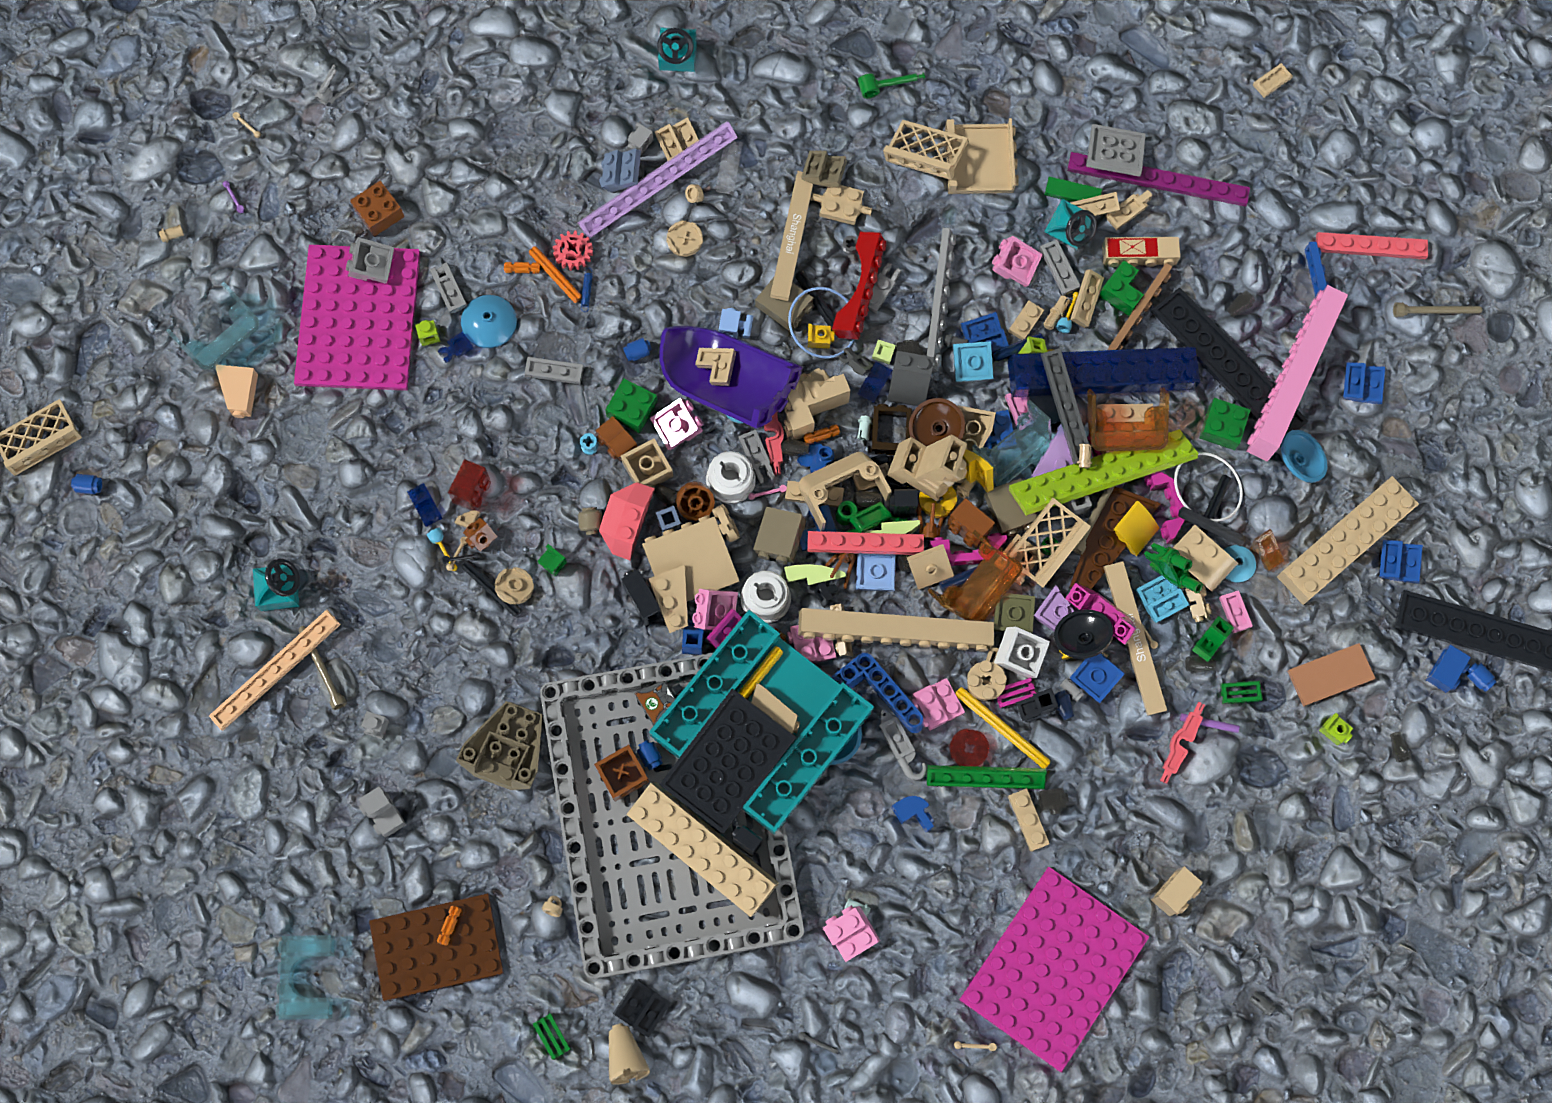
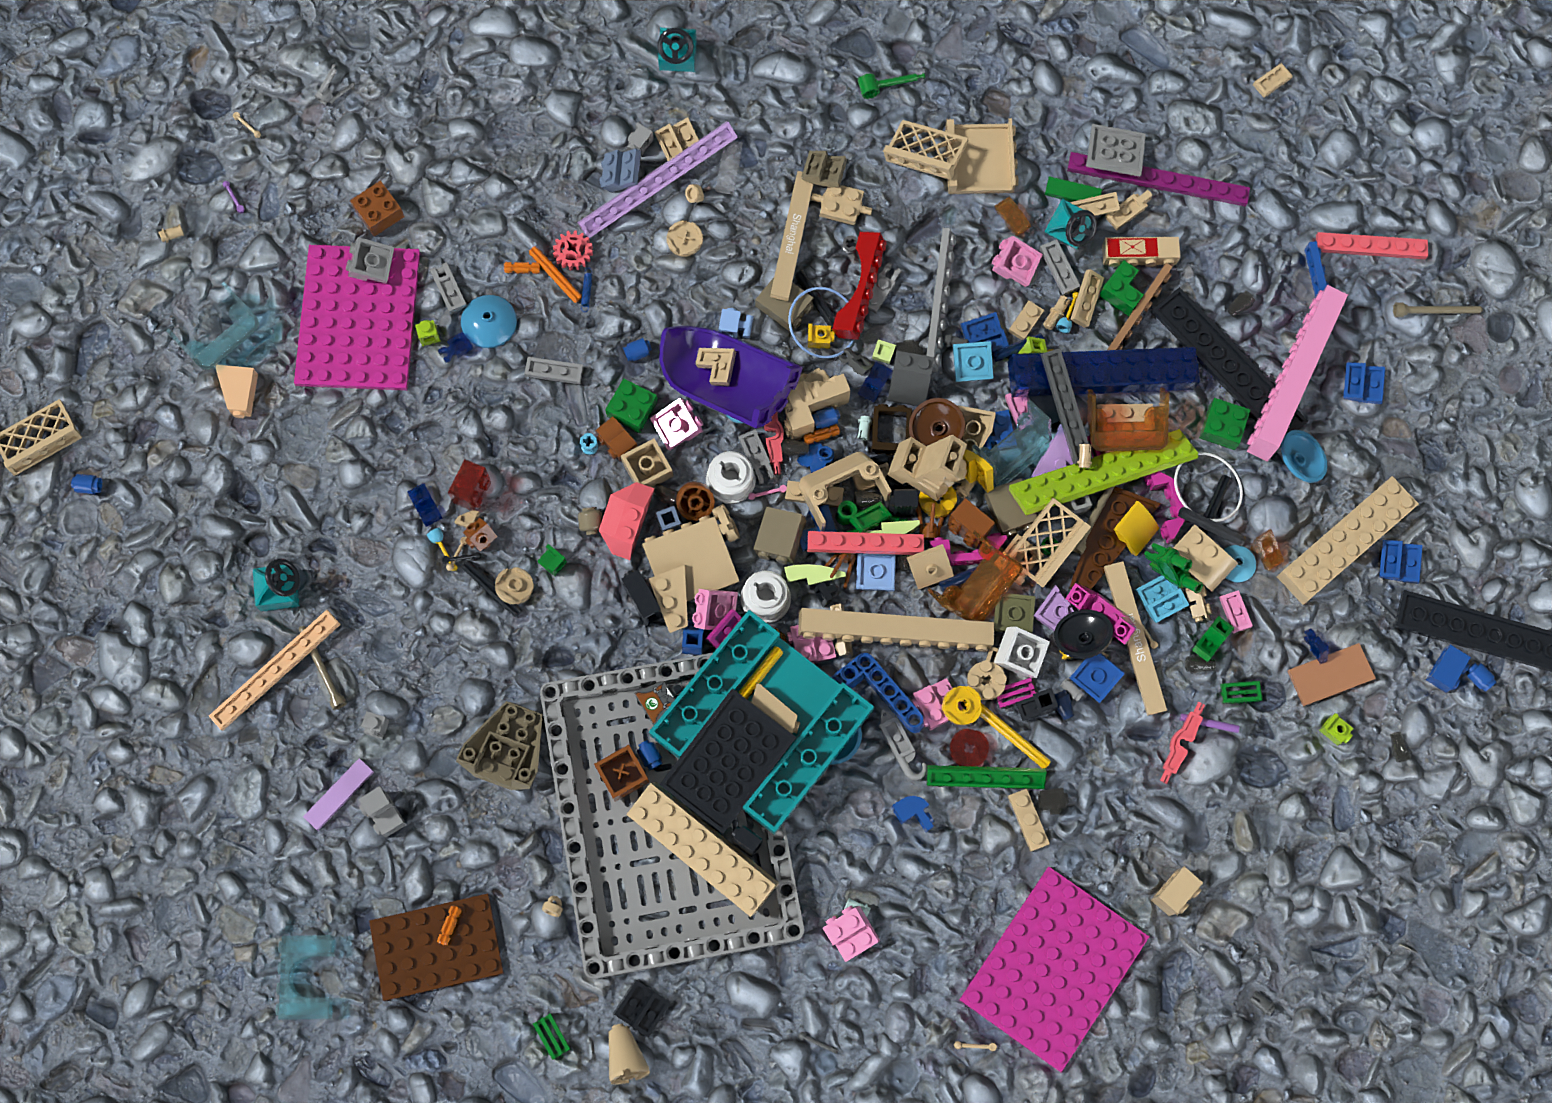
none -> lavender tile [303,758,374,831]
none -> blue brick [812,406,840,429]
none -> yellow plate [941,686,982,725]
none -> clear orange slope [994,196,1031,237]
none -> clear blue plate [1304,628,1330,664]

